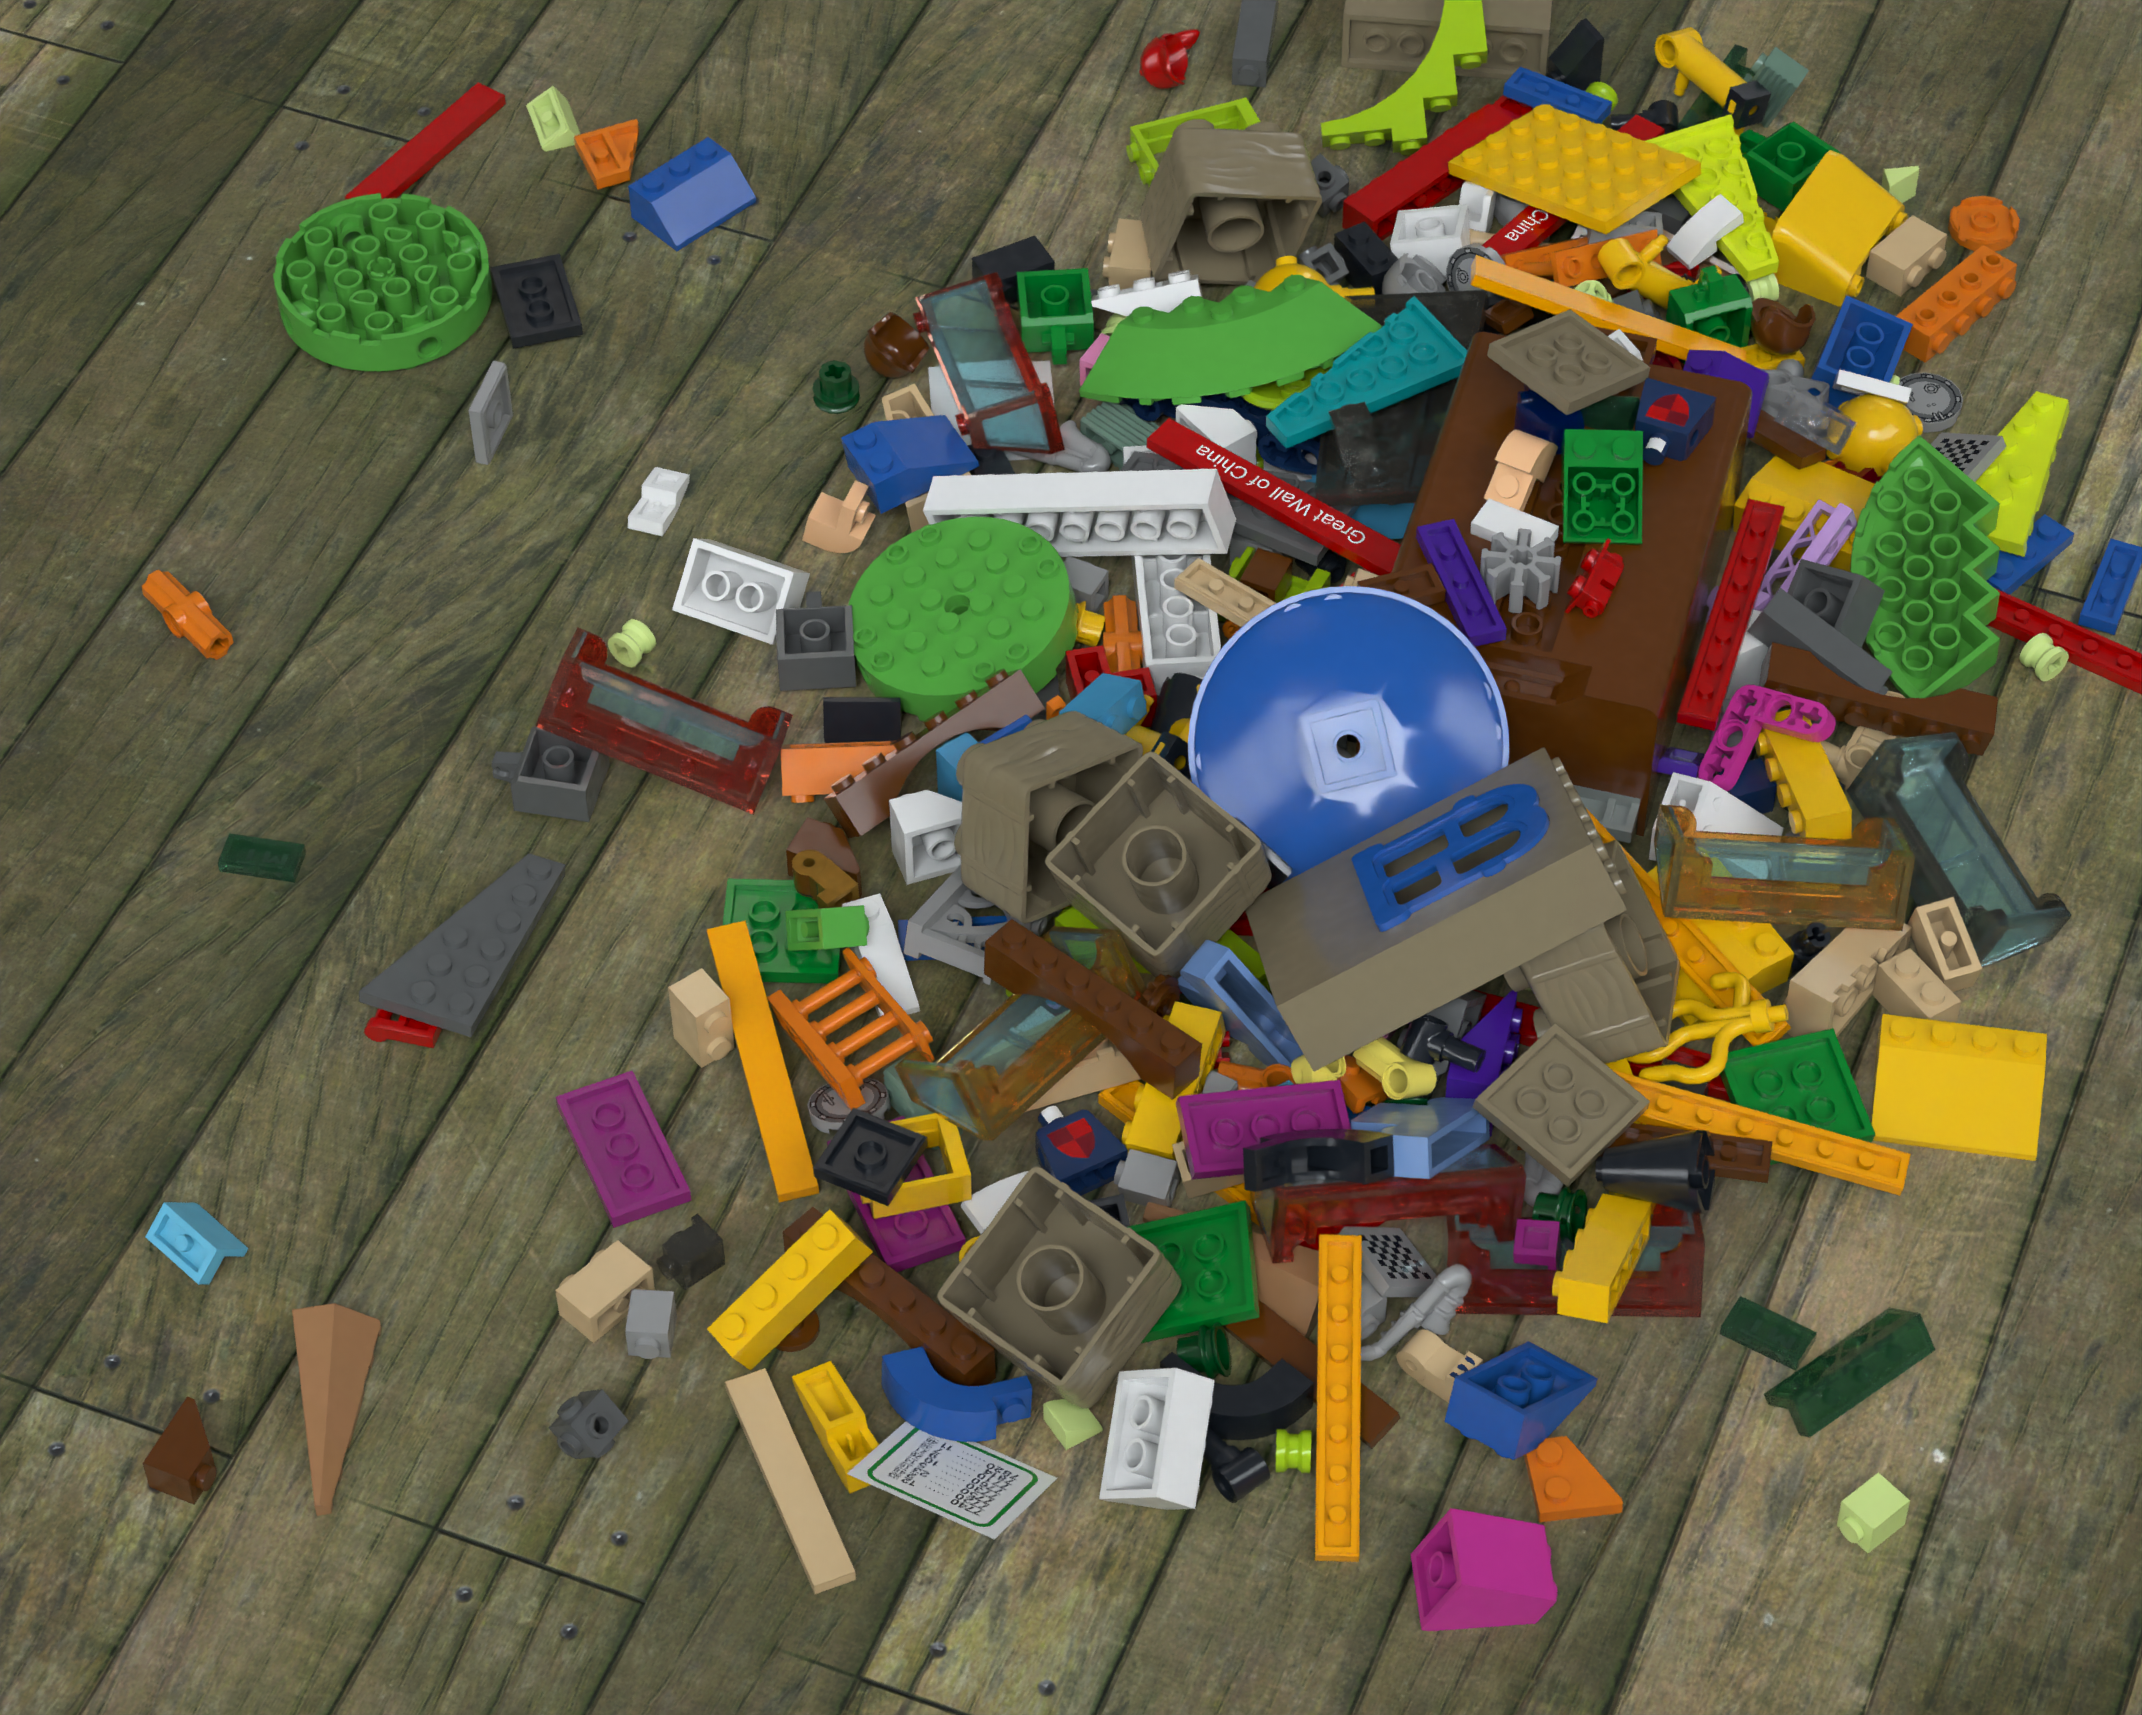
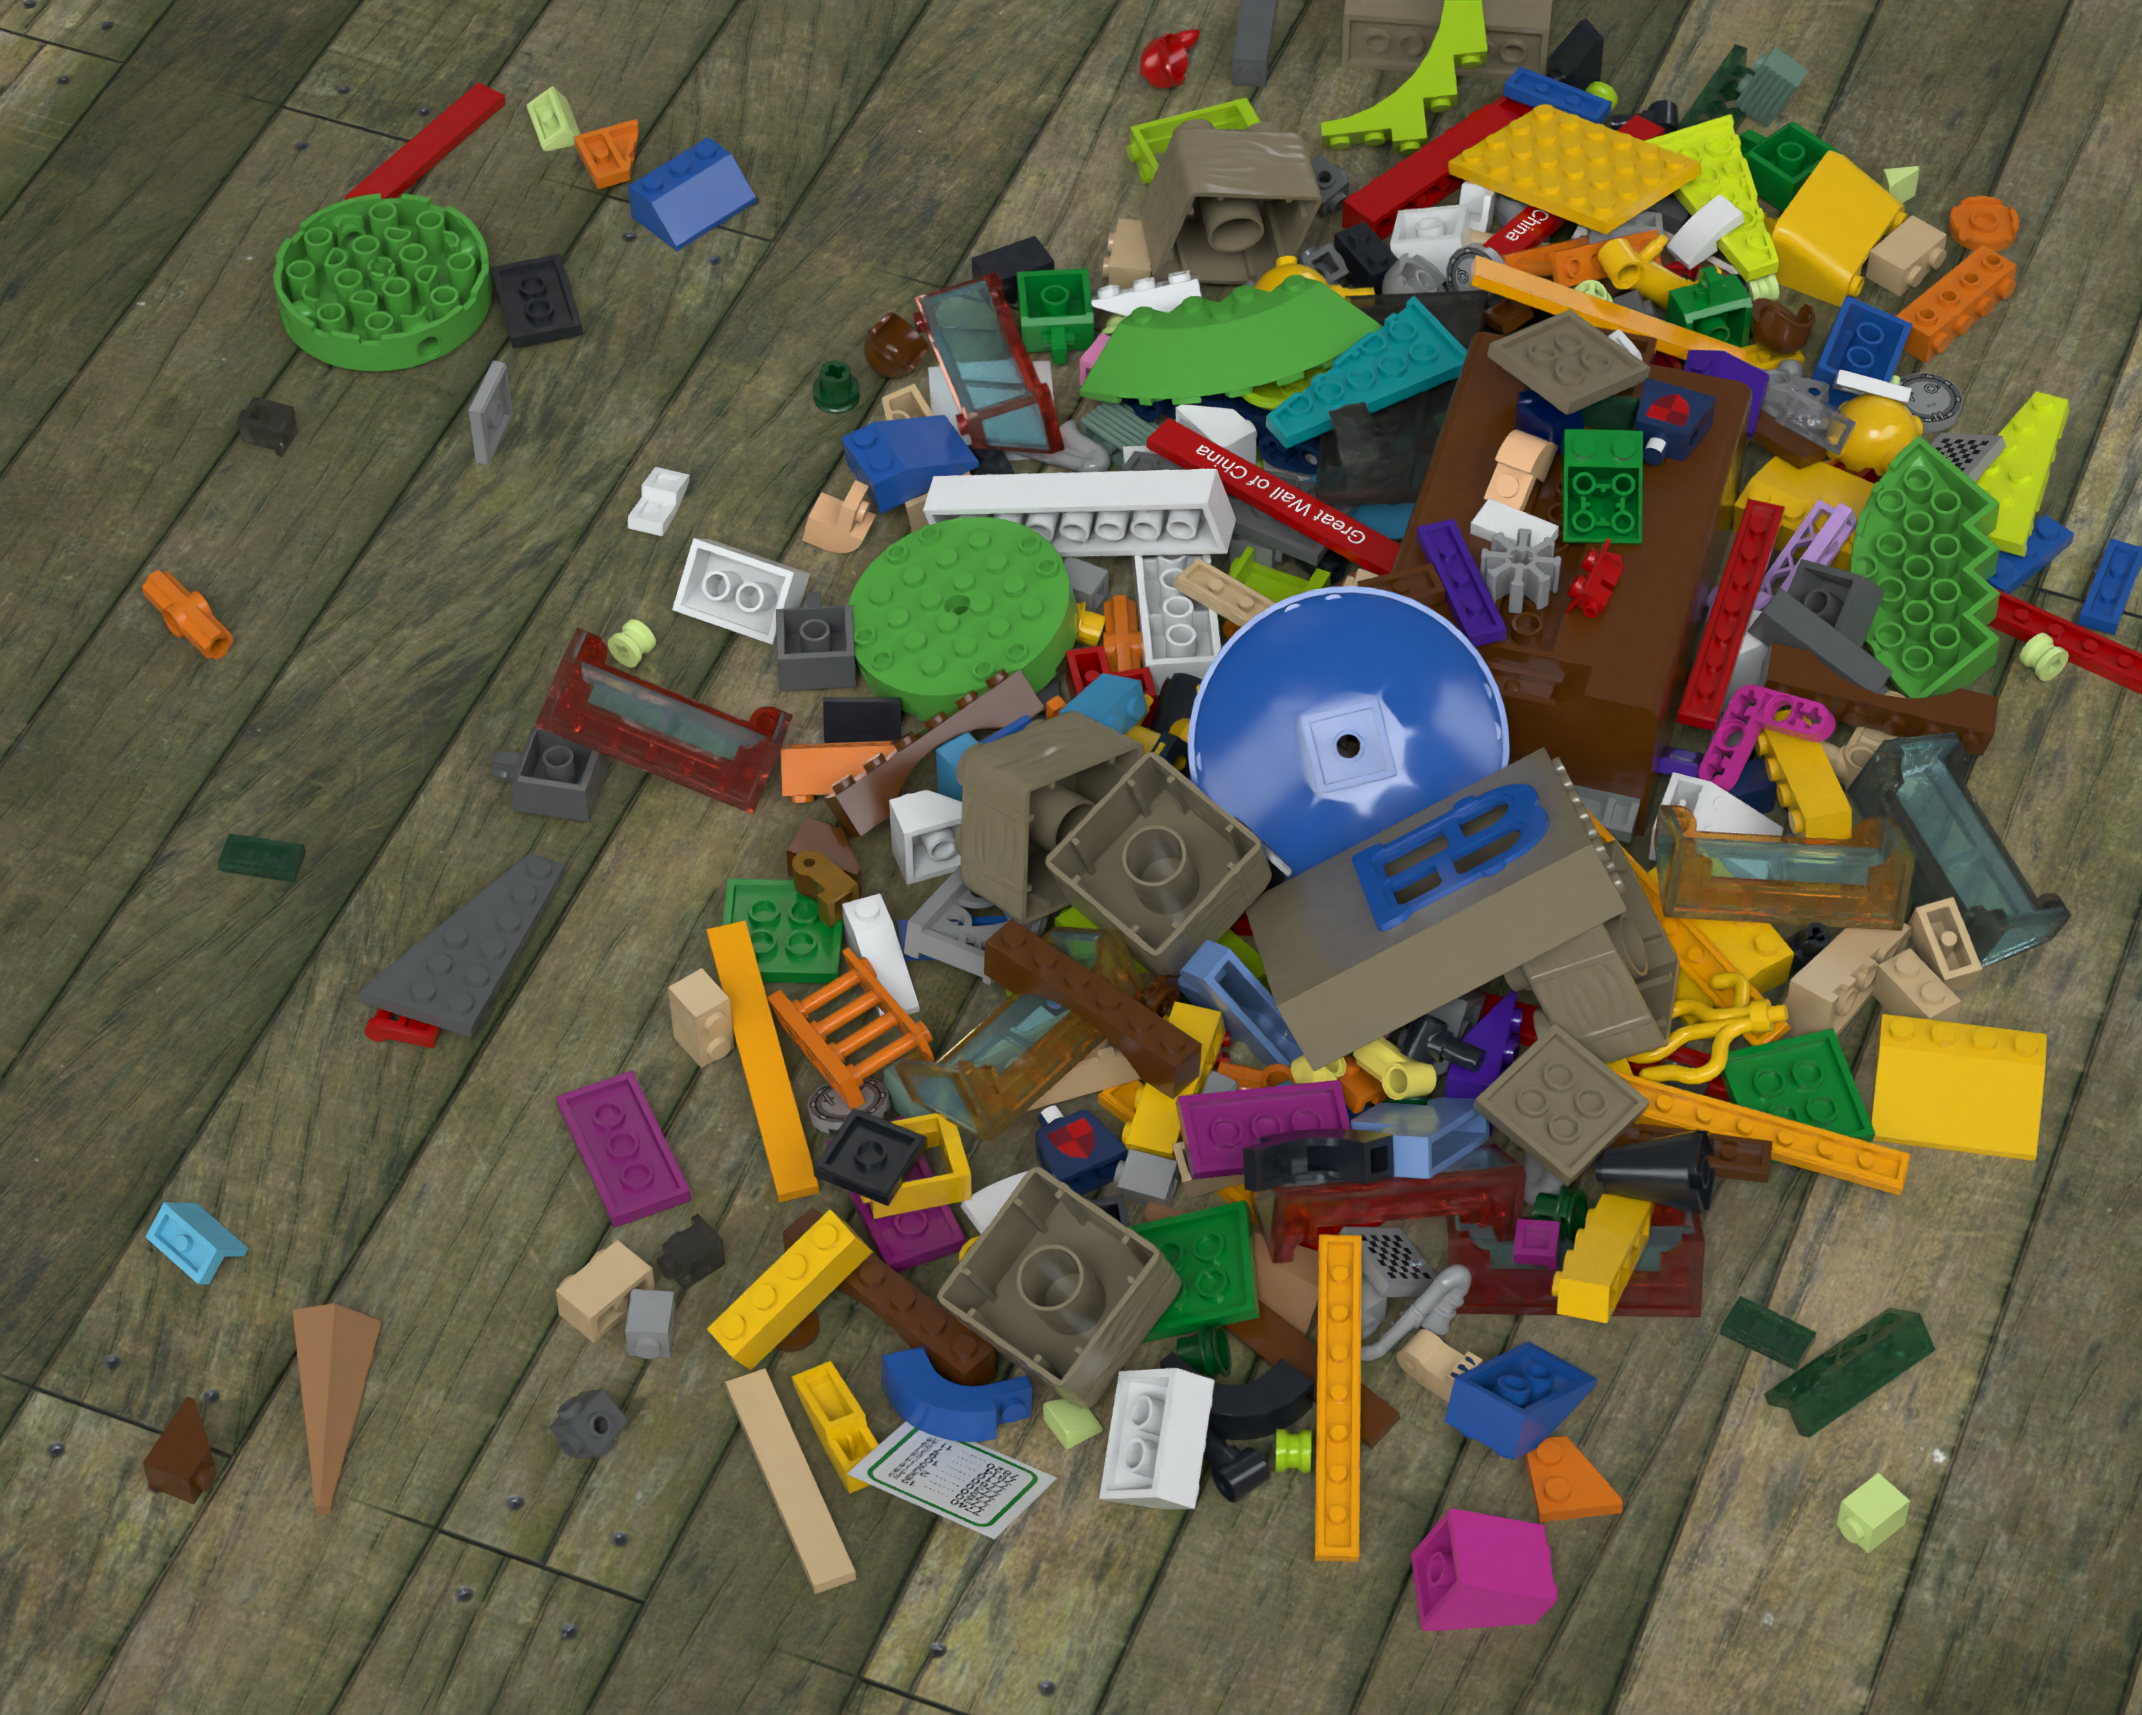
bright green slope [785,905,869,951] -> none
reddish brown brick [1240,548,1293,603] -> none
yellow piece [1655,27,1771,136] -> none
none -> clear smoke brick [237,397,298,457]

